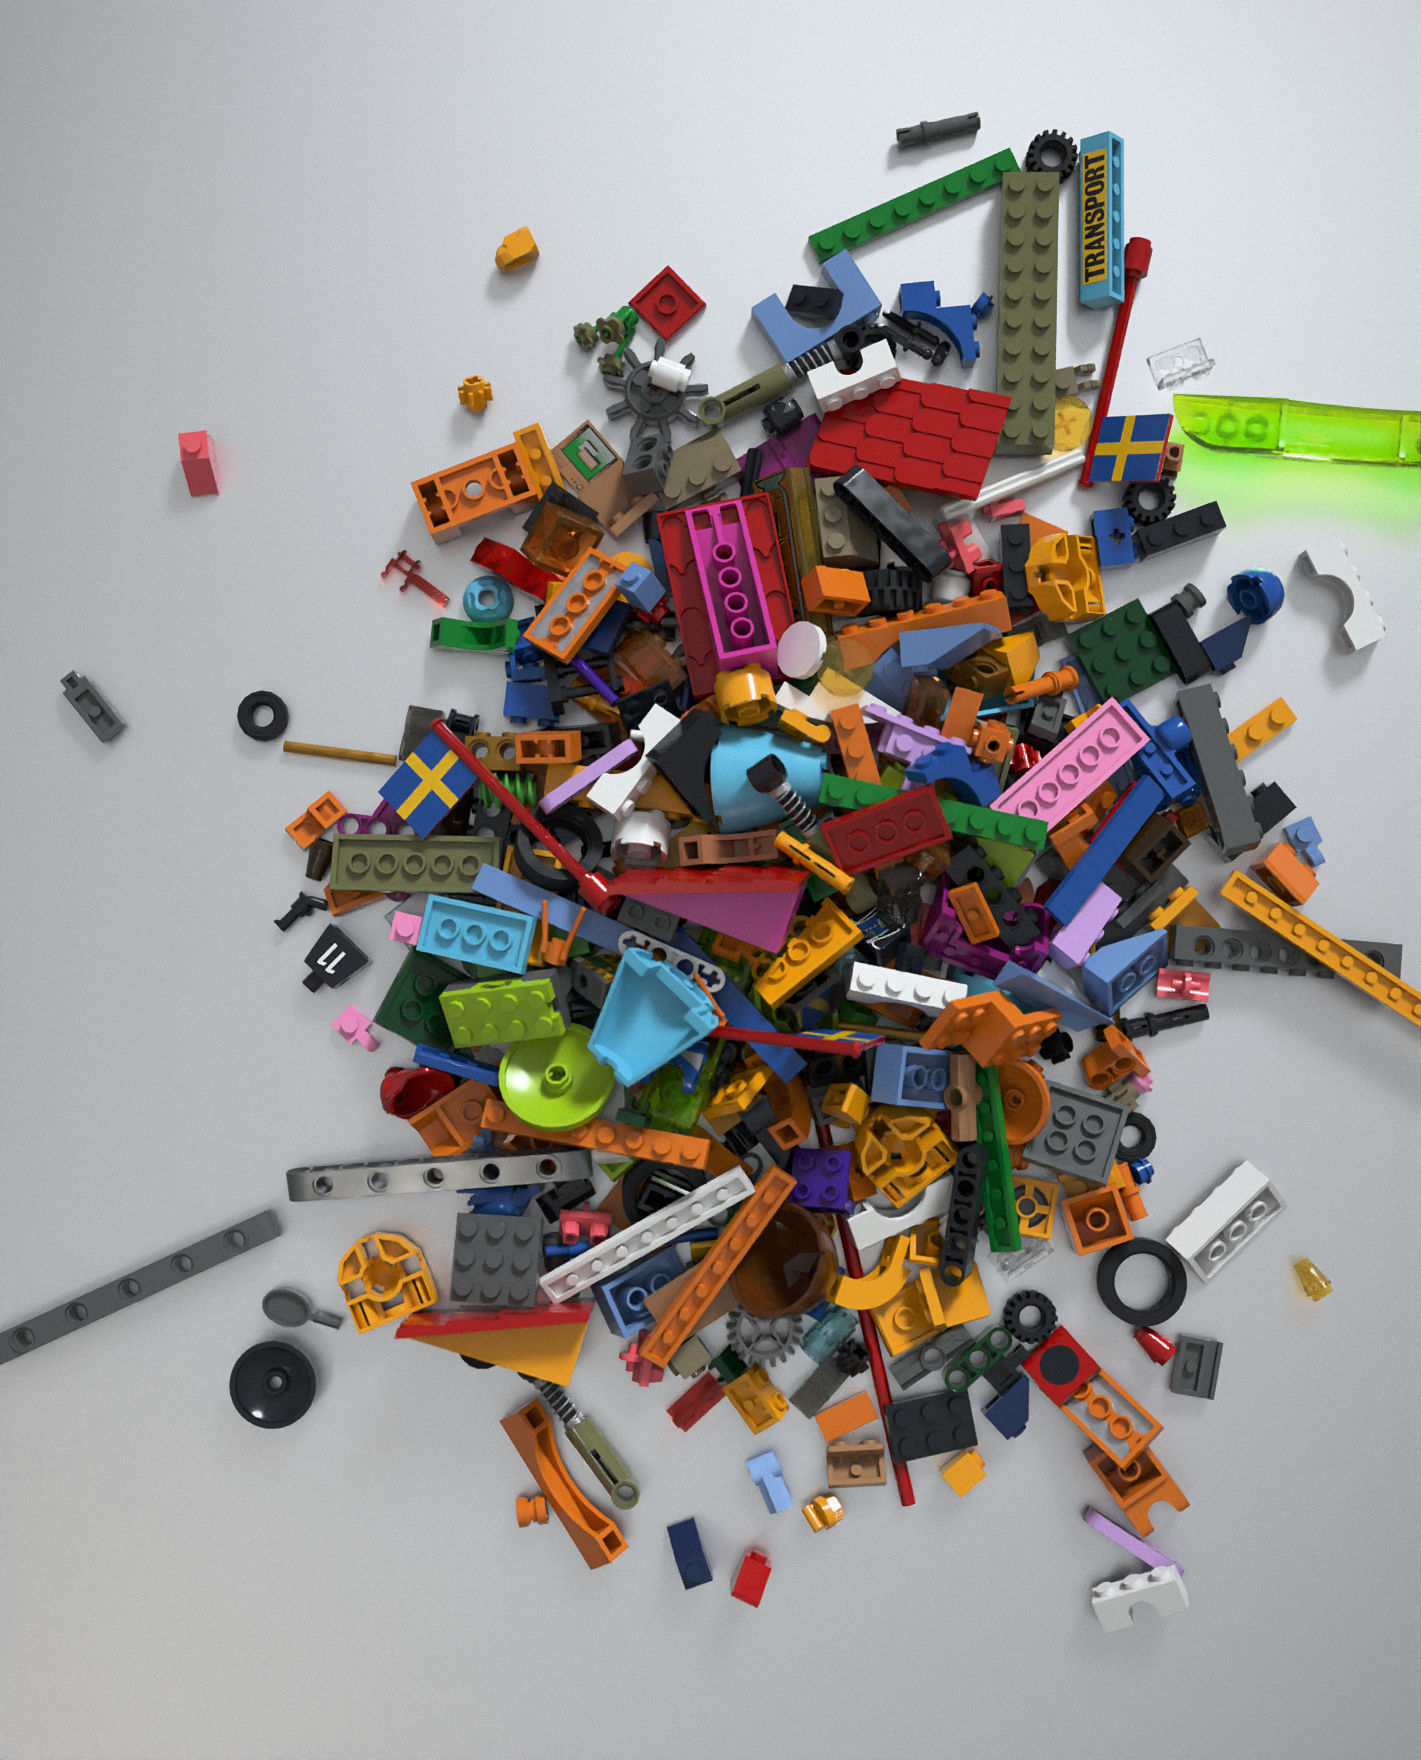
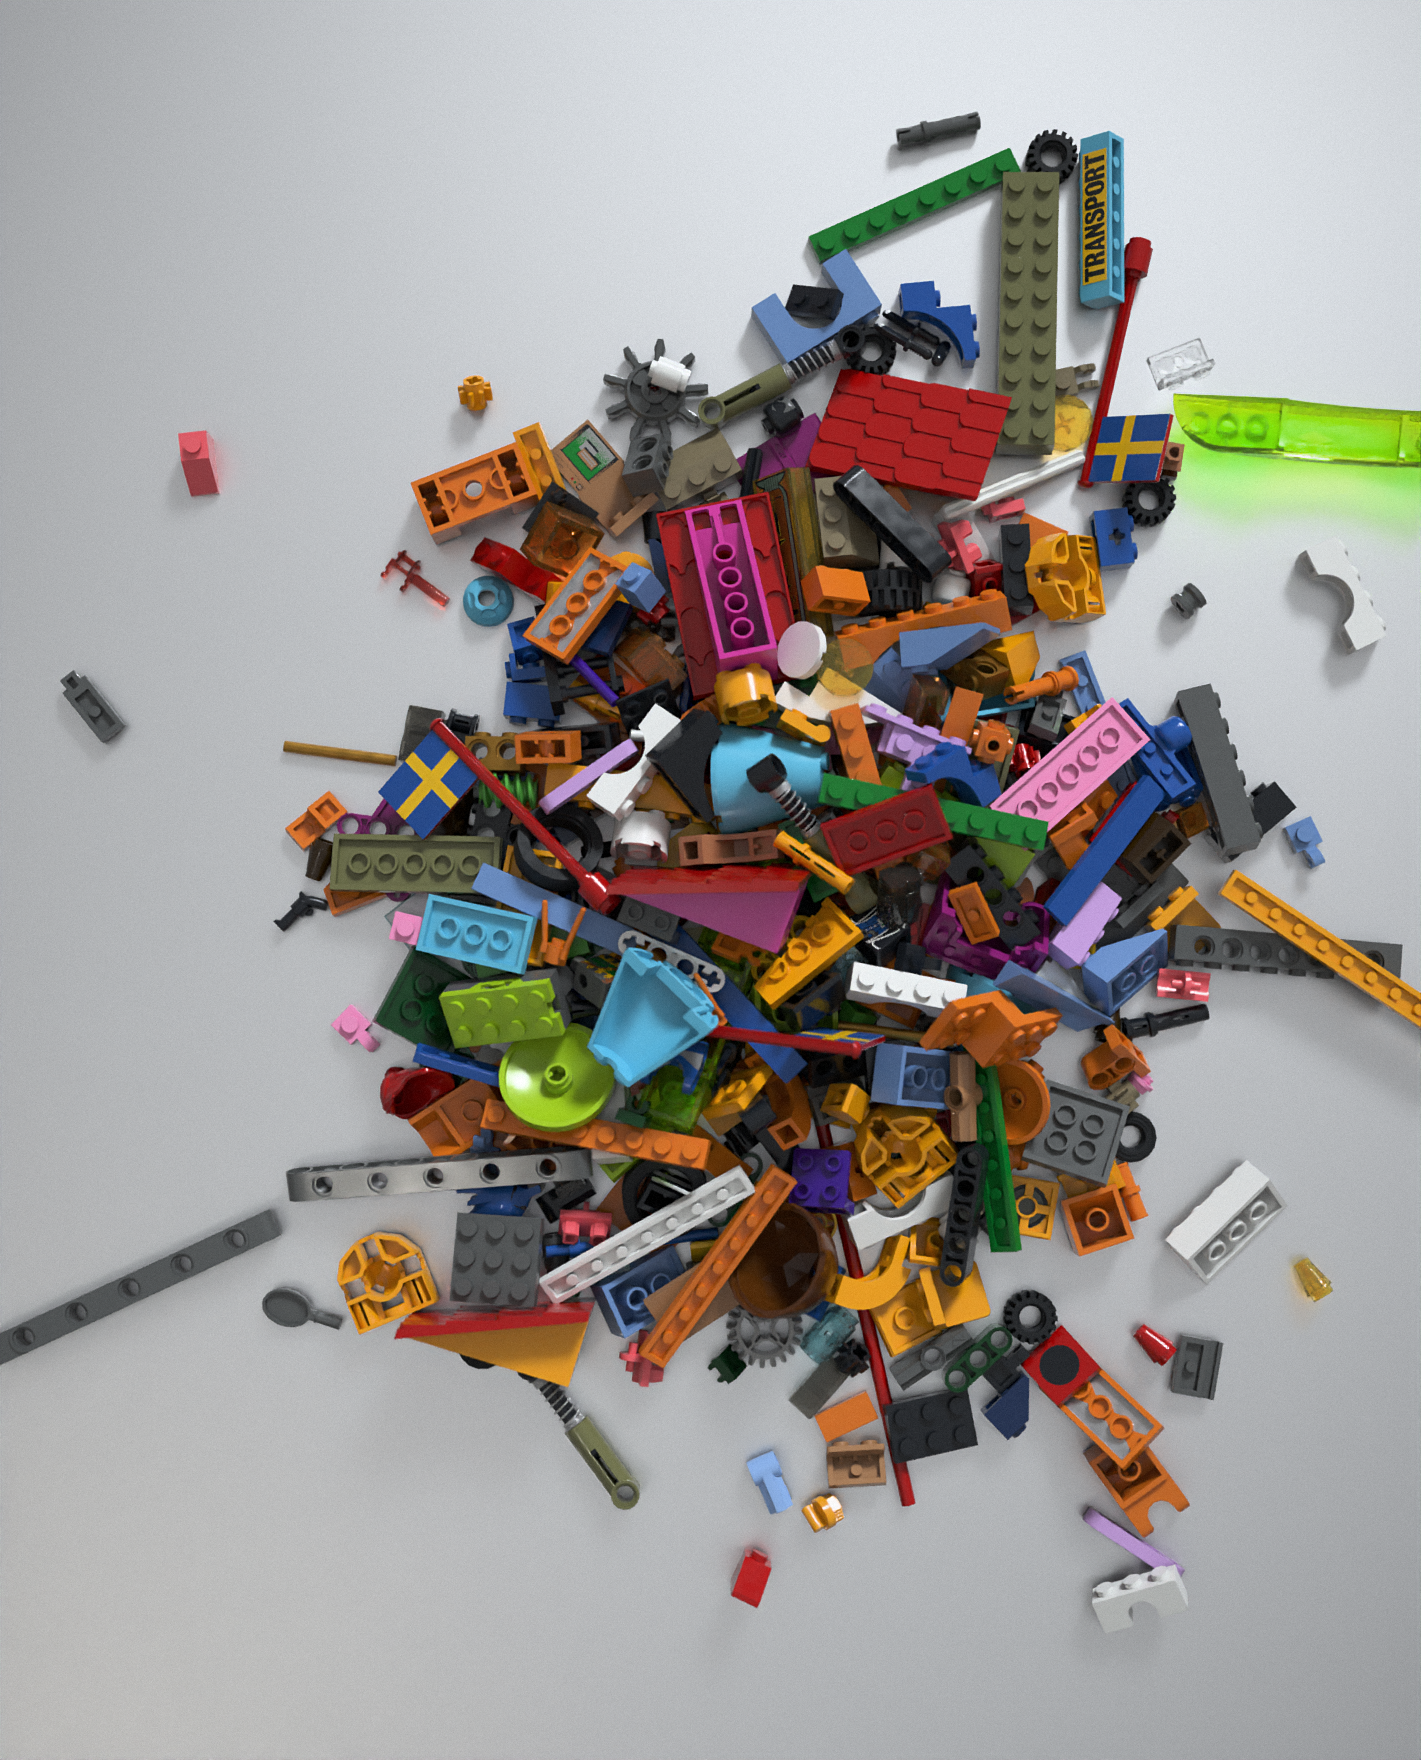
black dish [229,1340,317,1429] -> none
black tyre [237,690,289,741] -> none
black torso [302,923,373,993] -> none
green arch [430,617,520,655] -> none
light orange rock [494,226,539,272] -> none
orange arch [499,1398,629,1570] -> none
orange wheel [516,1494,549,1528] -> none
olive plant [573,306,639,378] -> none
red tile [628,265,706,345] -> none
clear red hinge [666,1372,726,1432] -> none
dark tan brick [667,1334,712,1380] -> none
dark blue slope [667,1517,713,1590] -> none
light orange bracket [721,1362,789,1435] -> none
white arch [807,339,902,413] -> none
light orange brick [939,1448,987,1498] -> none
blue plate [971,292,994,319] -> none
clear bracket [987,1226,1055,1284] -> none
clear smoke slope [1002,614,1068,648] -> none
black gear [1039,1028,1074,1065] -> none
dark green plate [1064,598,1179,705] -> none
black tyre [1096,1237,1187,1327] -> none
blue plate [1129,1158,1154,1185] -> none
black brick [1131,501,1227,563] -> none
black beam [1148,601,1212,685] -> none
dark blue slope [1199,615,1252,676] -> none
blue cylinder [1227,566,1285,625] -> none
light orange plate [1227,697,1298,763] -> none
orange slope [1249,842,1320,907] -> none

